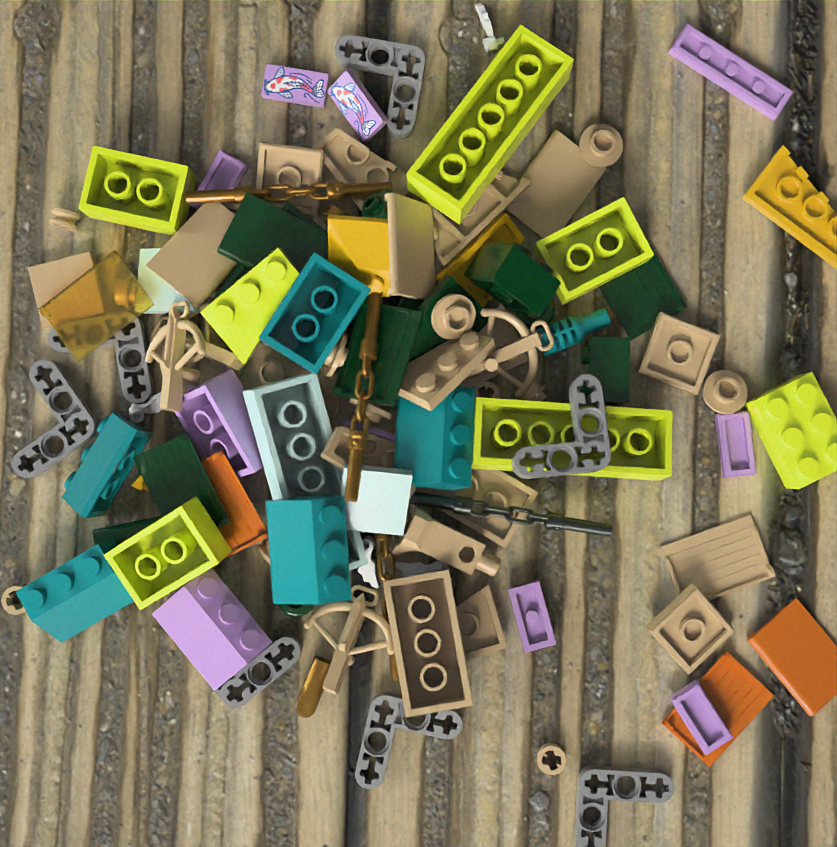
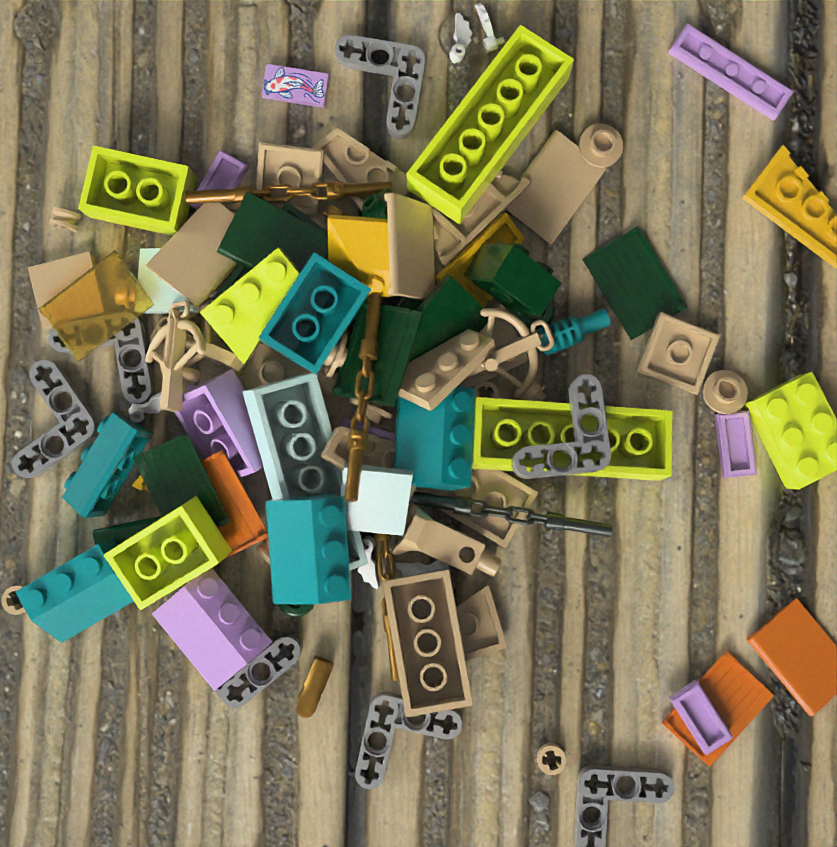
tan piece [304,585,395,695] -> none
tile [327,70,389,142] -> none
tan piece [431,294,476,340] -> none
lavender plate [507,580,556,653] -> none
neon yellow brick [533,197,654,305] -> none
dark green brick [580,337,630,404] -> none
tan tile [645,583,736,675] -> none
tan piece [660,514,775,600] -> none
none -> white piece [449,13,473,64]

